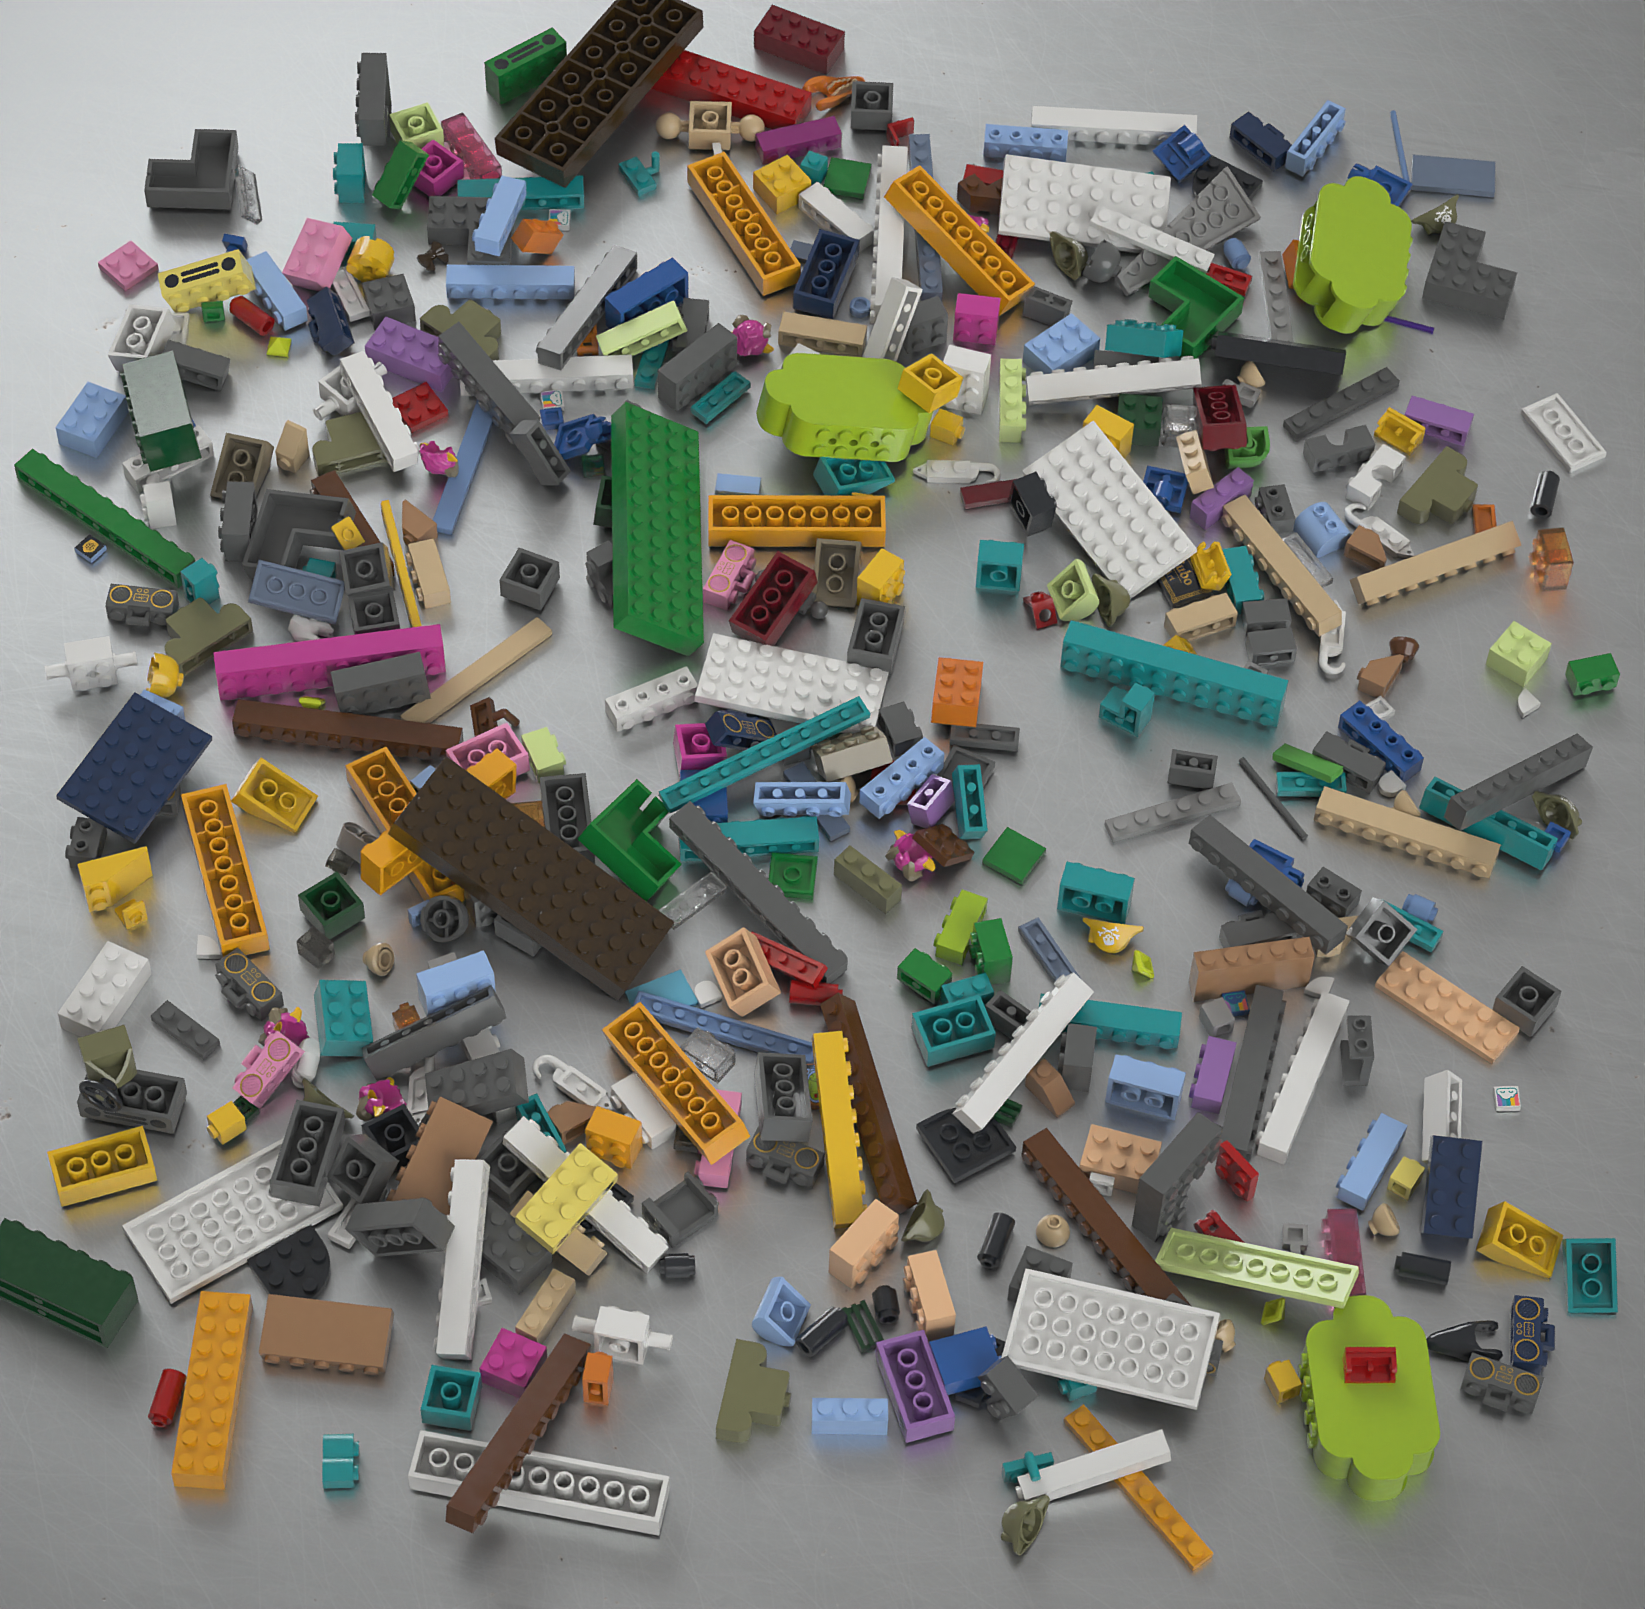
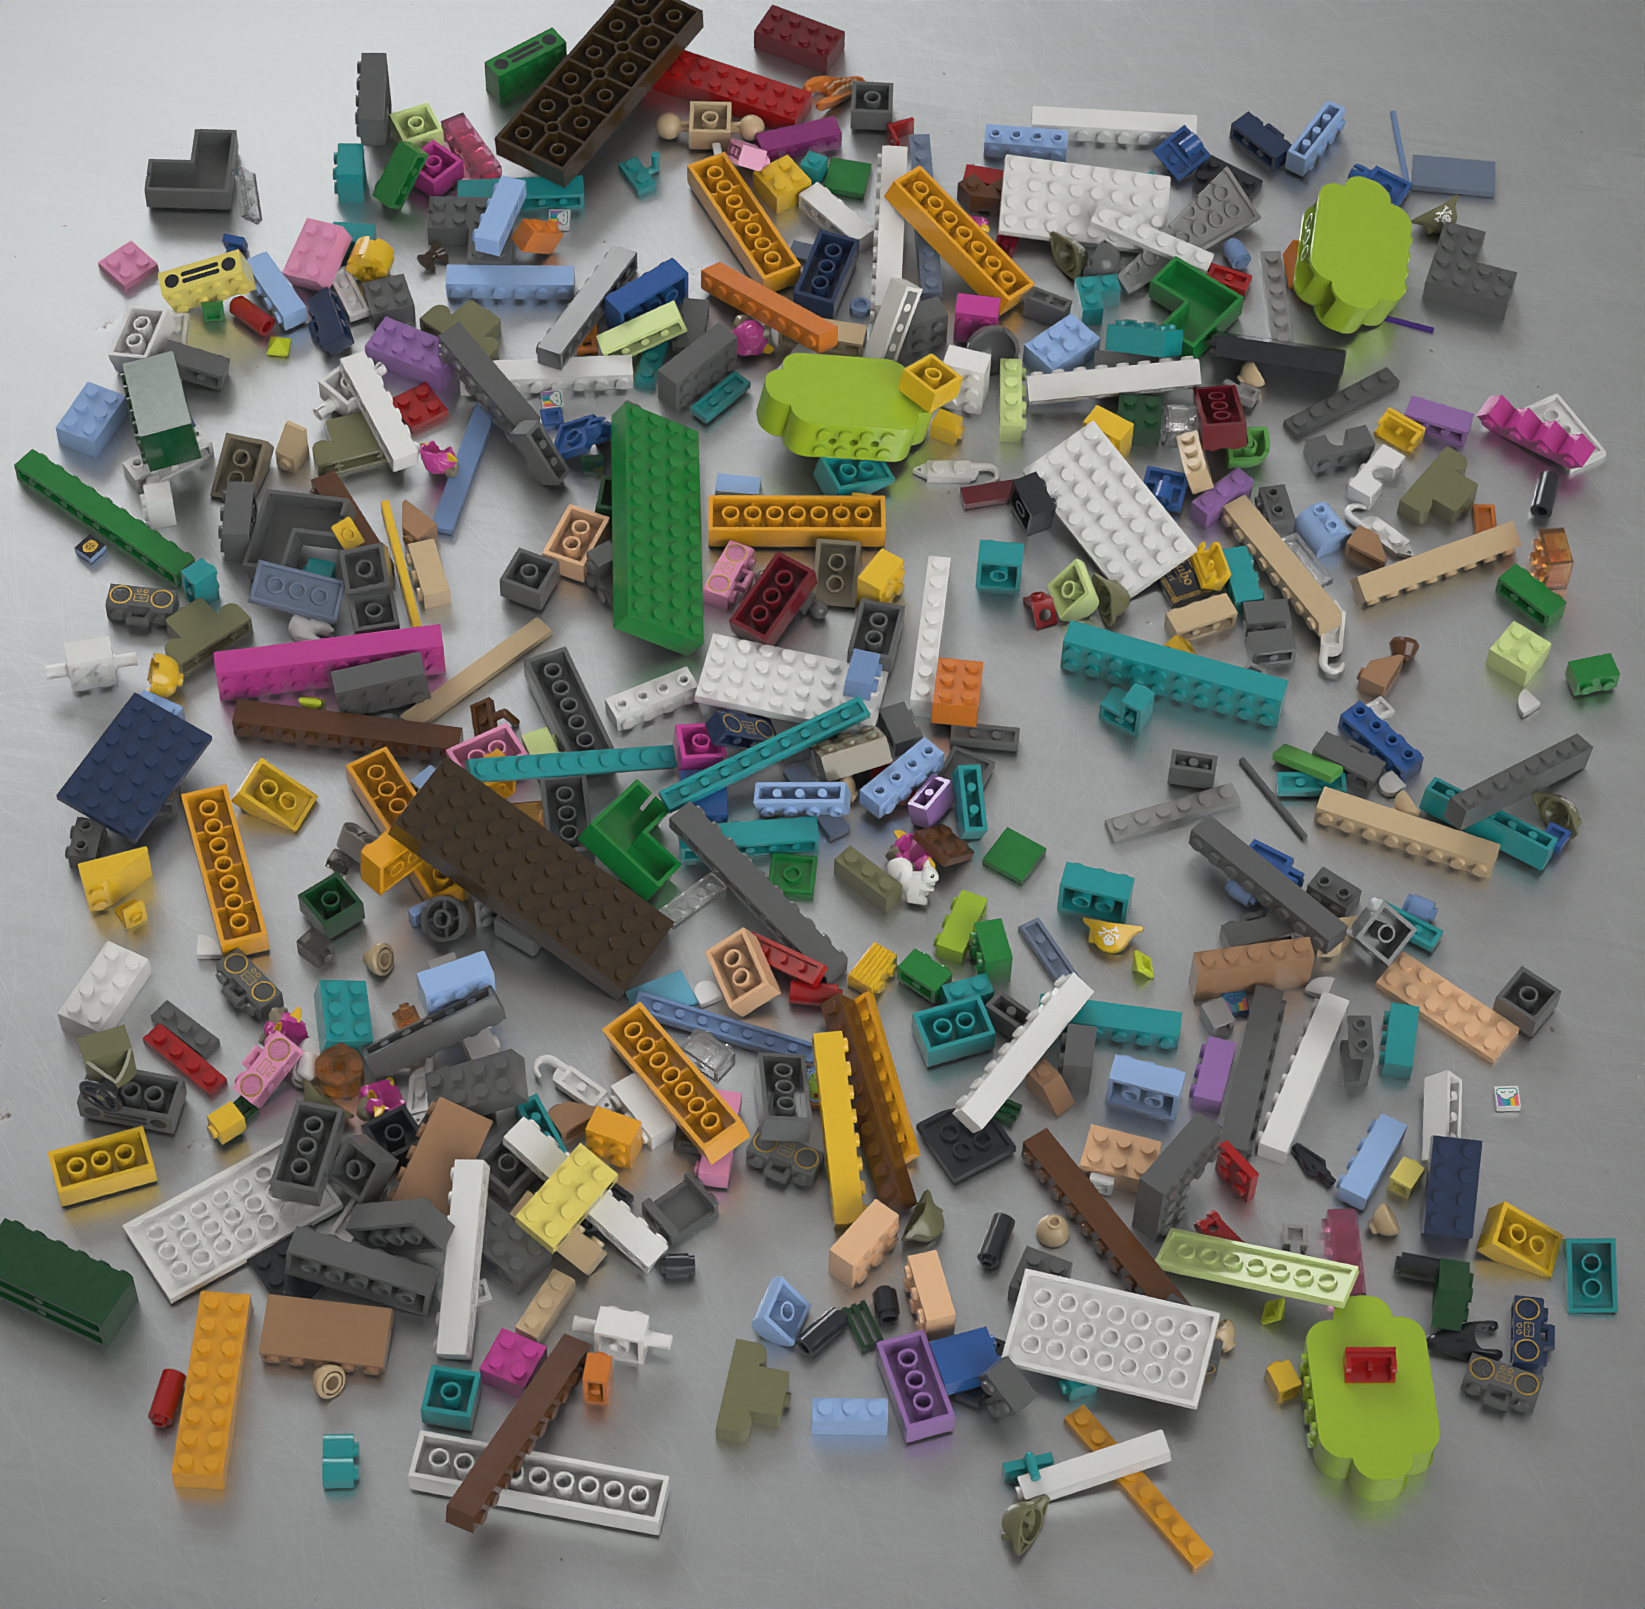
none -> red plate [143,1023,228,1098]
none -> dark grey brick [285,1226,439,1317]
none -> tan brick [312,1364,346,1399]
none -> clear orange brick [315,1043,365,1101]
none -> teal plate [464,745,677,783]
none -> dark grey brick [523,646,614,752]
none -> light nougat brick [542,504,610,582]
none -> orange brick [701,262,838,354]
none -> bright pink piece [726,138,770,171]
none -> medium blue brick [843,648,883,701]
none -> yellow brick [847,942,898,995]
none -> light orange plate [853,991,920,1163]
none -> white animal [887,858,939,905]
none -> white brick [910,555,951,717]
none -> dark grey cylinder [966,324,1020,376]
none -> teal brick [1073,274,1121,326]
none -> black piece [1291,1142,1336,1187]
none -> teal brick [1378,1002,1419,1079]
none -> dark green brick [1431,1258,1474,1332]
none -> dark pink brick [1476,395,1596,469]
none -> green brick [1495,563,1566,630]

